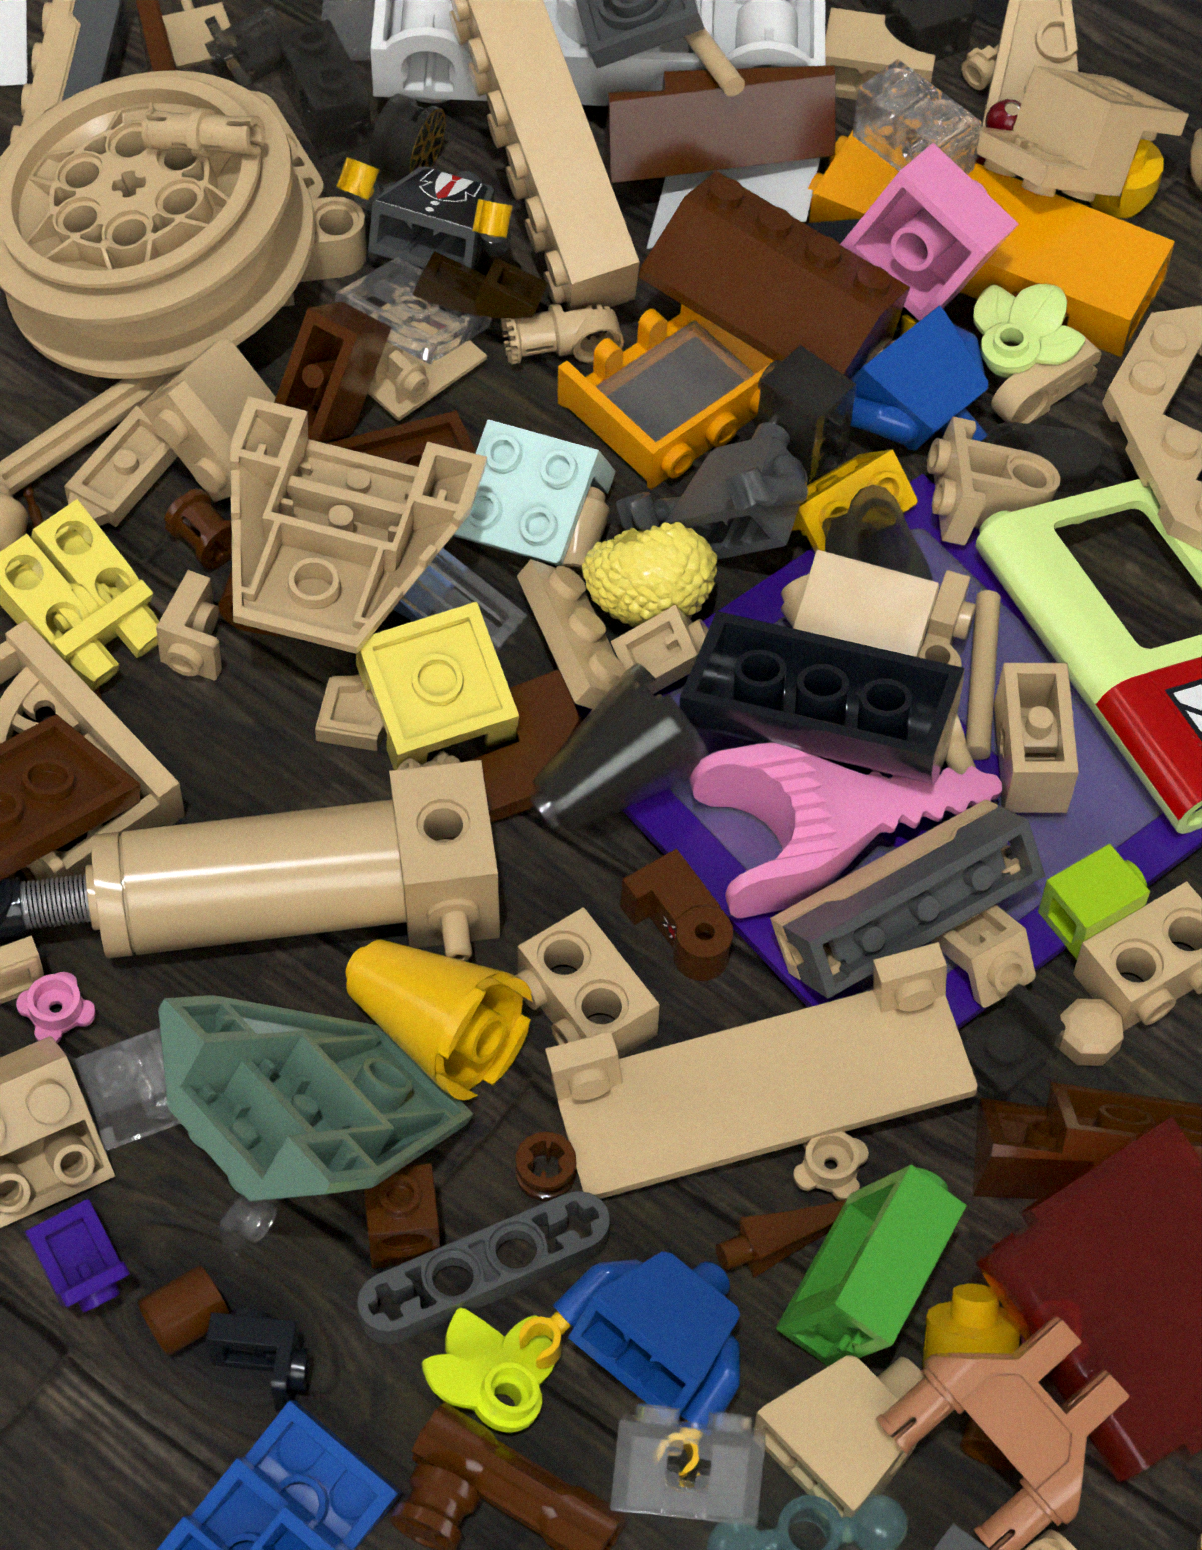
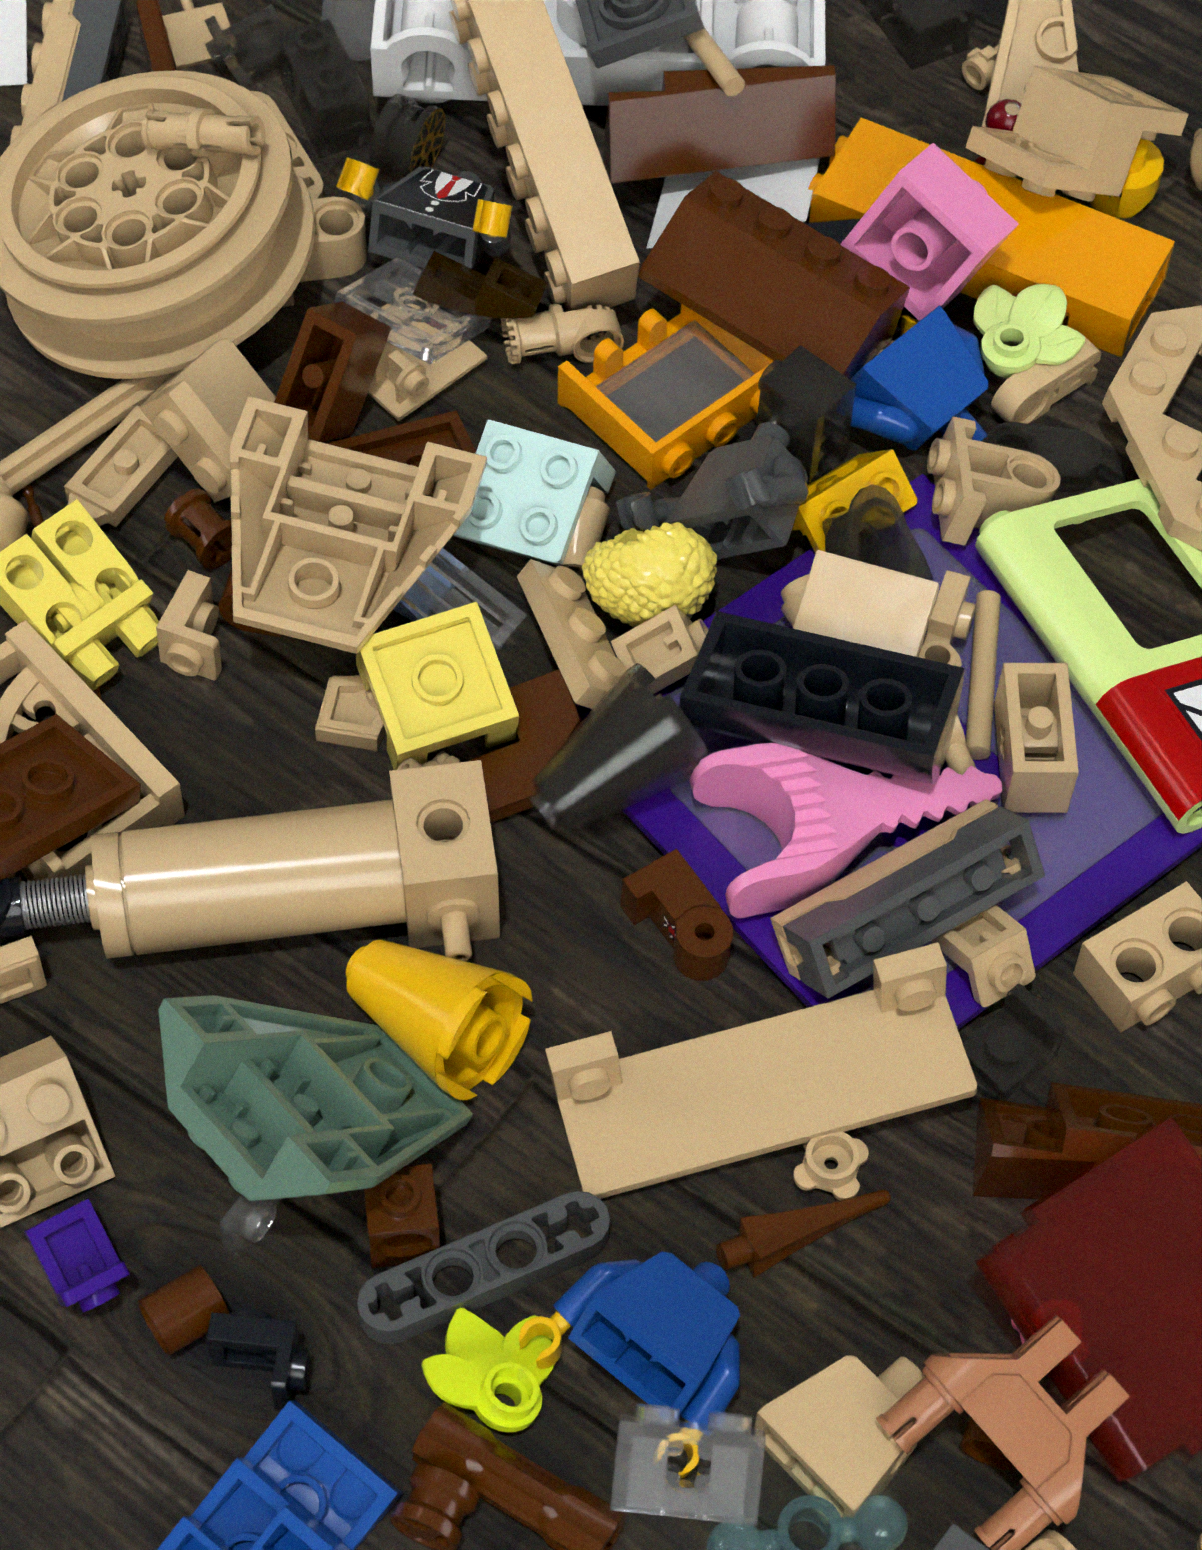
bright pink plate [16,972,96,1043] -> none
clear brick [74,1028,181,1151] -> none
tan brick [515,907,660,1058] -> none
reddish brown bush [515,1132,576,1201] -> none
bright green window [775,1165,967,1366] -> none
tan arch [825,8,935,110] -> none
clear brick [852,59,982,174] -> none
yellow piece [922,1284,1022,1368] -> none
lime brick [1038,843,1150,960] -> none
tan tile [1057,999,1123,1066] -> none

